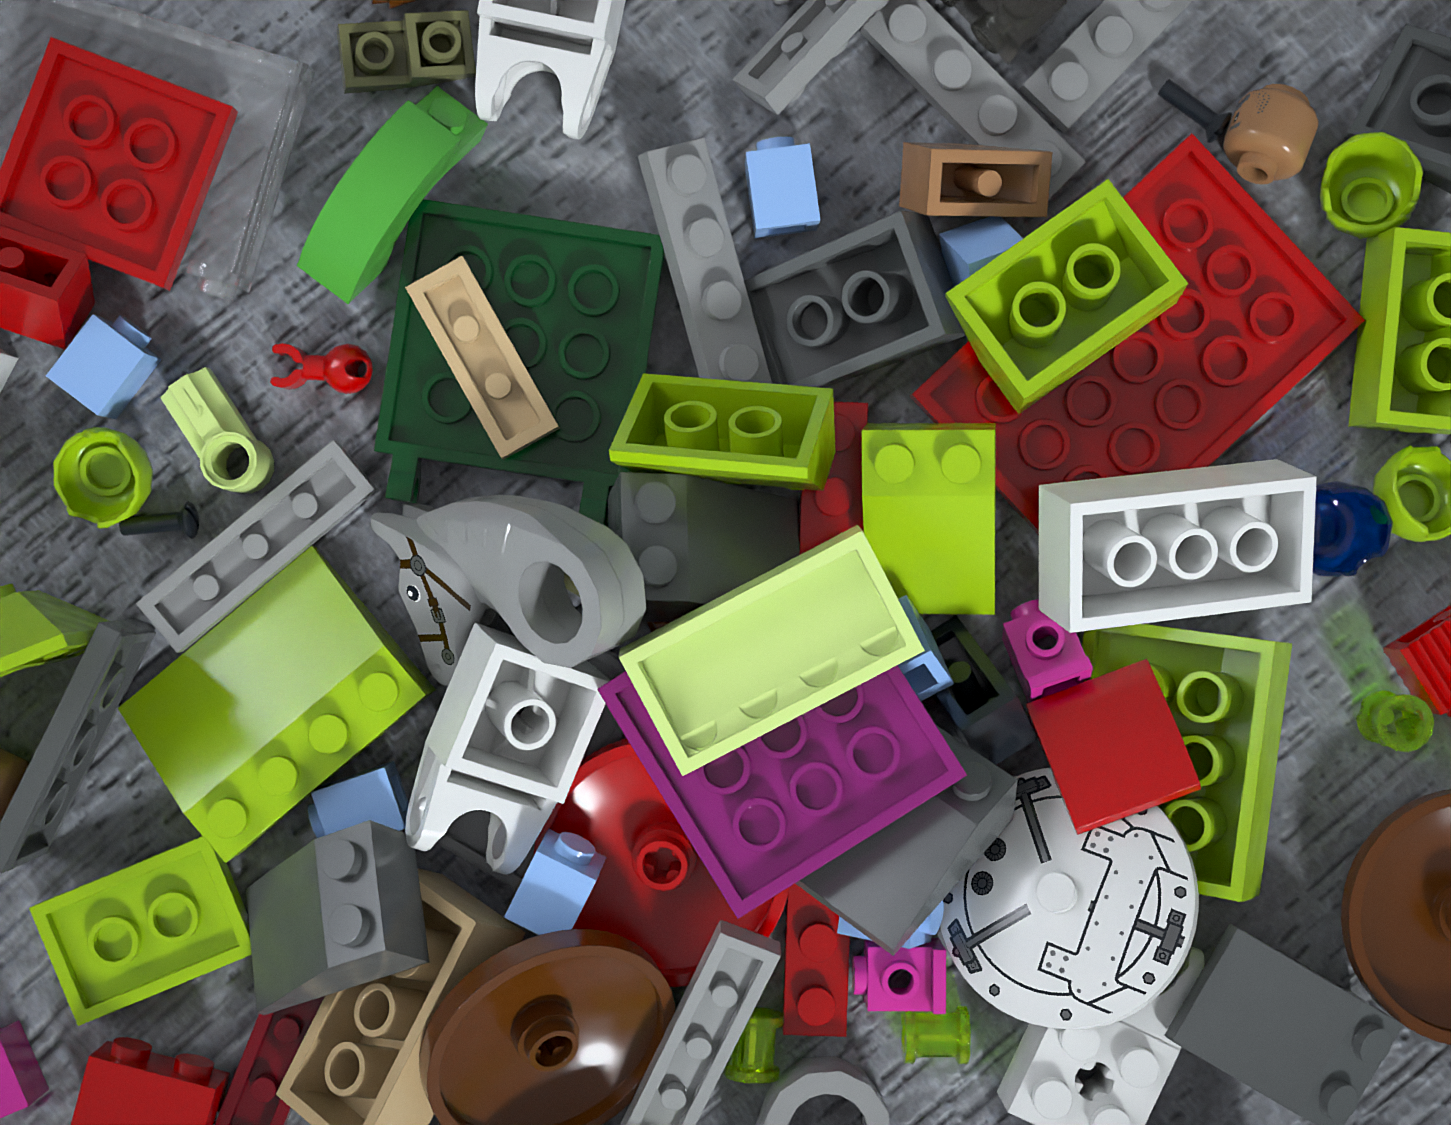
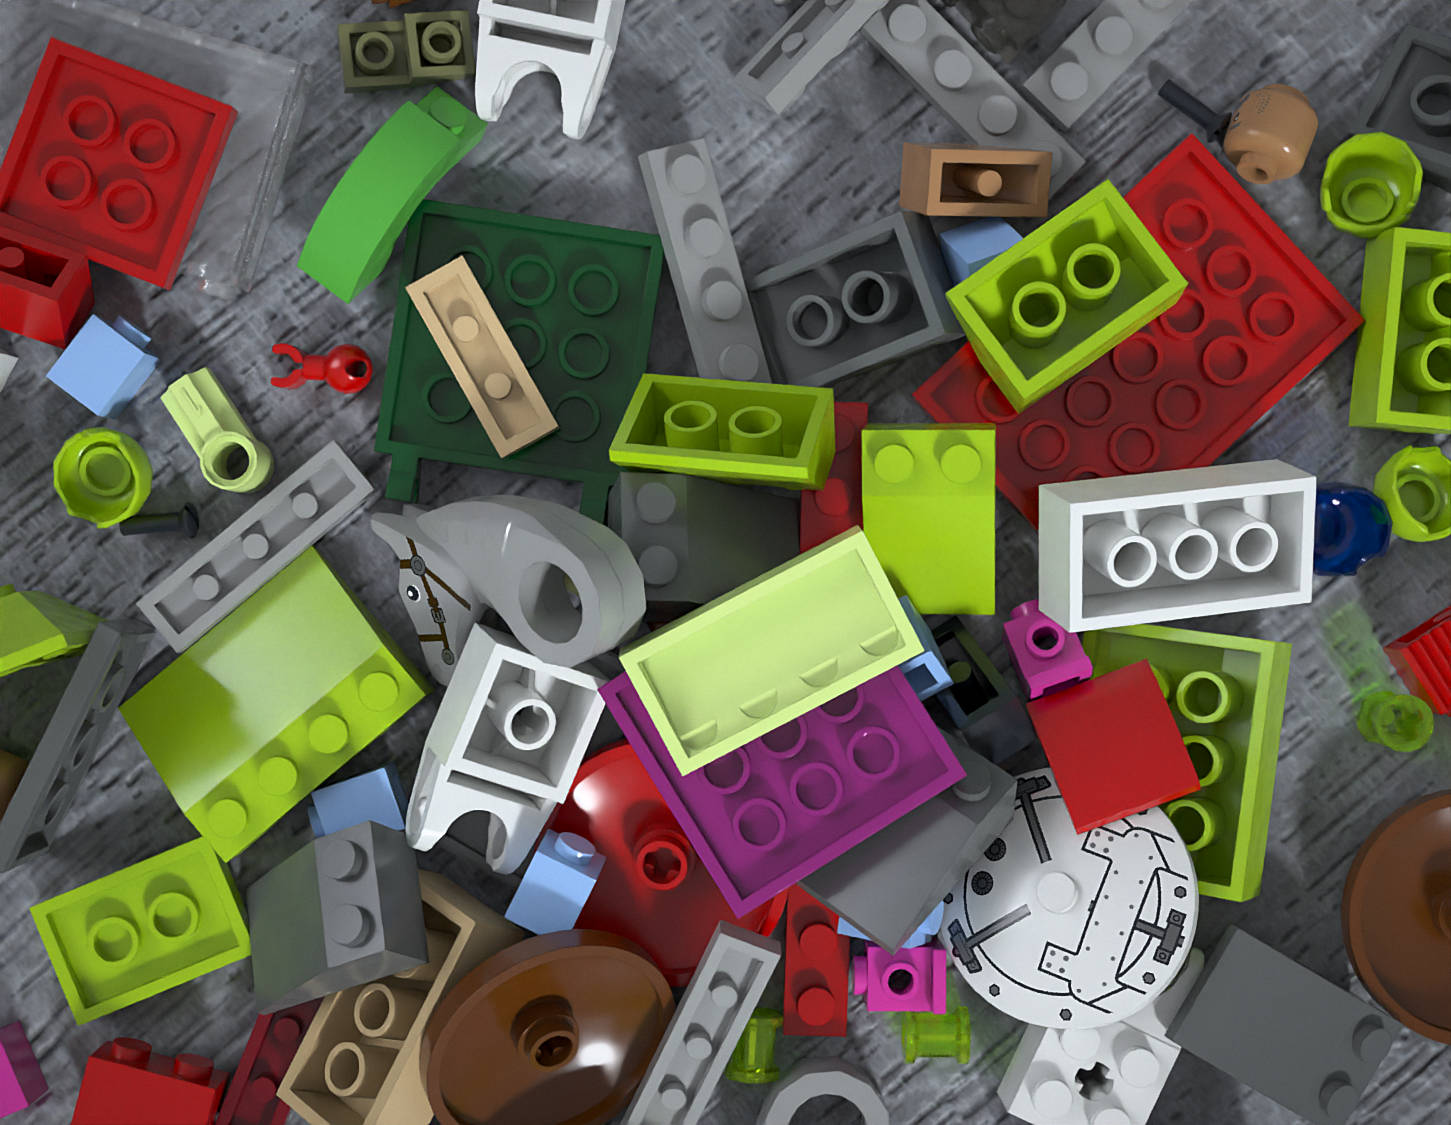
light blue brick [744,137,820,239] -> none

